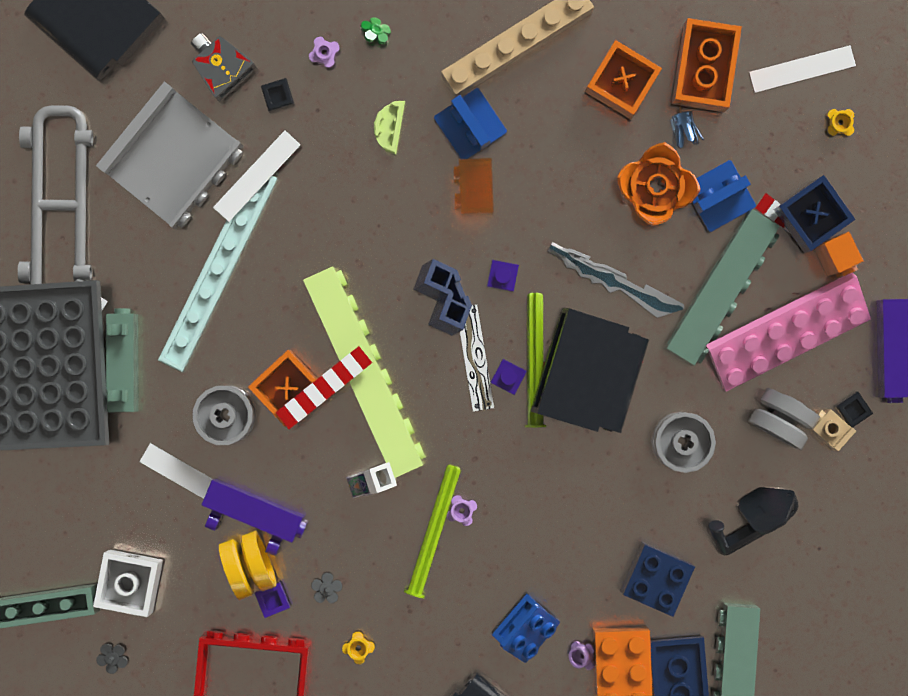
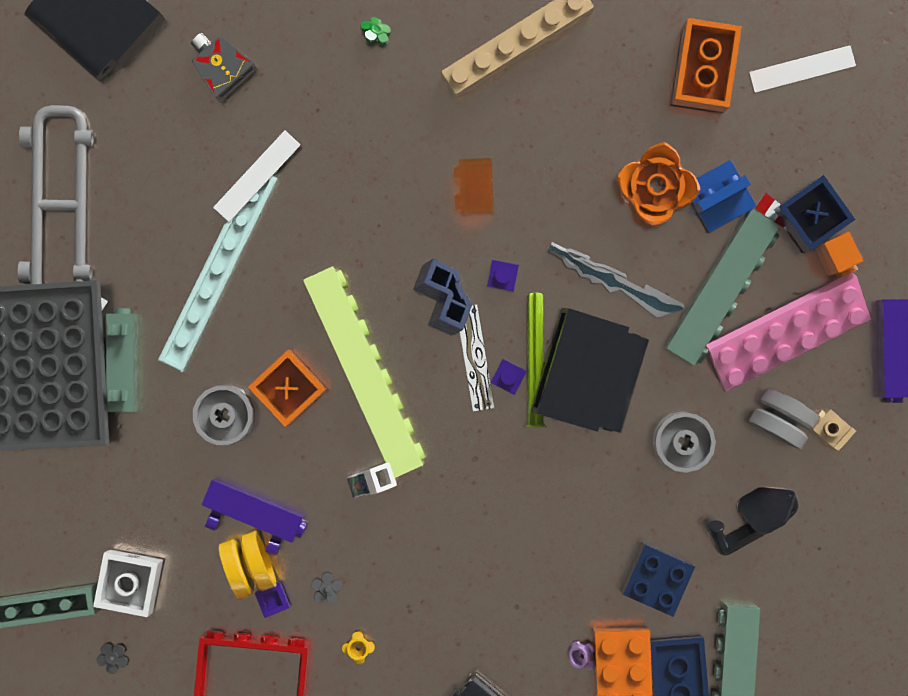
light grey panel [96,81,244,229] -> none
white sticker [140,443,213,499] -> none
black tile [261,78,295,113] -> none
sticker [275,346,373,429] -> none
lavender plate [309,37,340,68] -> none
yellowish green tile [374,101,405,155] -> none
lime axle [404,465,461,599] -> none
blue bracket [434,88,507,161] -> none
lavender plate [447,495,477,526] -> none
blue bracket [492,594,560,663] -> none
orange brick [585,40,662,120] -> none
flat silver piece [672,106,704,149] -> none
yellow plate [827,109,854,136] -> none
black tile [834,391,873,428] -> none

